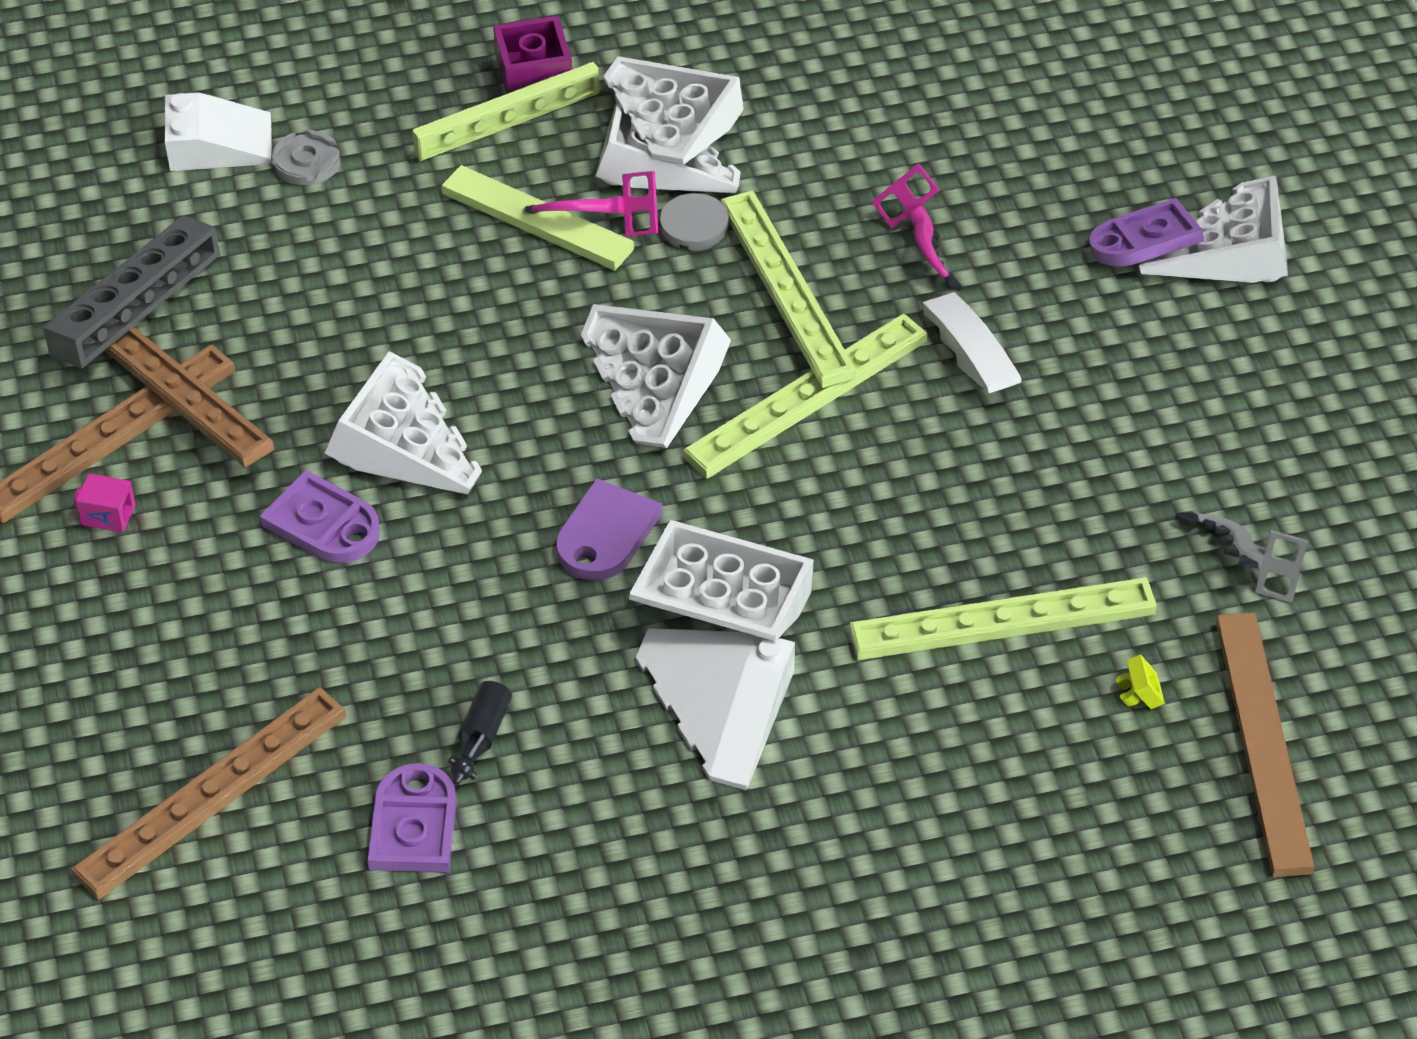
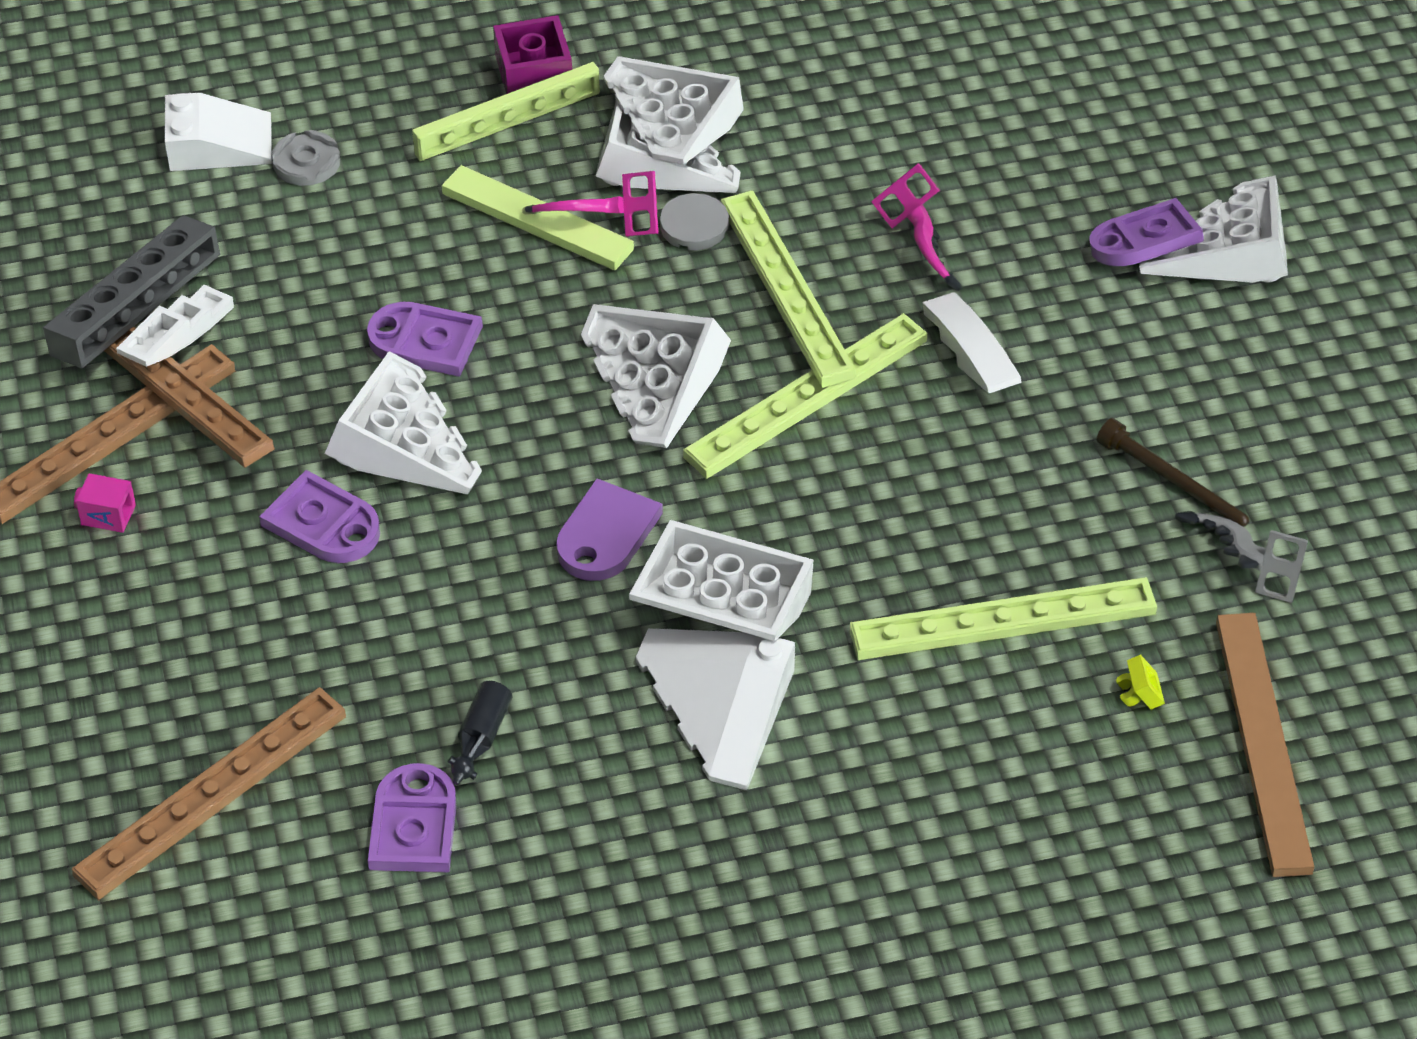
none -> white slope [116,285,234,367]
none -> medium lavender tile [367,302,483,377]
none -> dark brown piece [1096,418,1249,527]

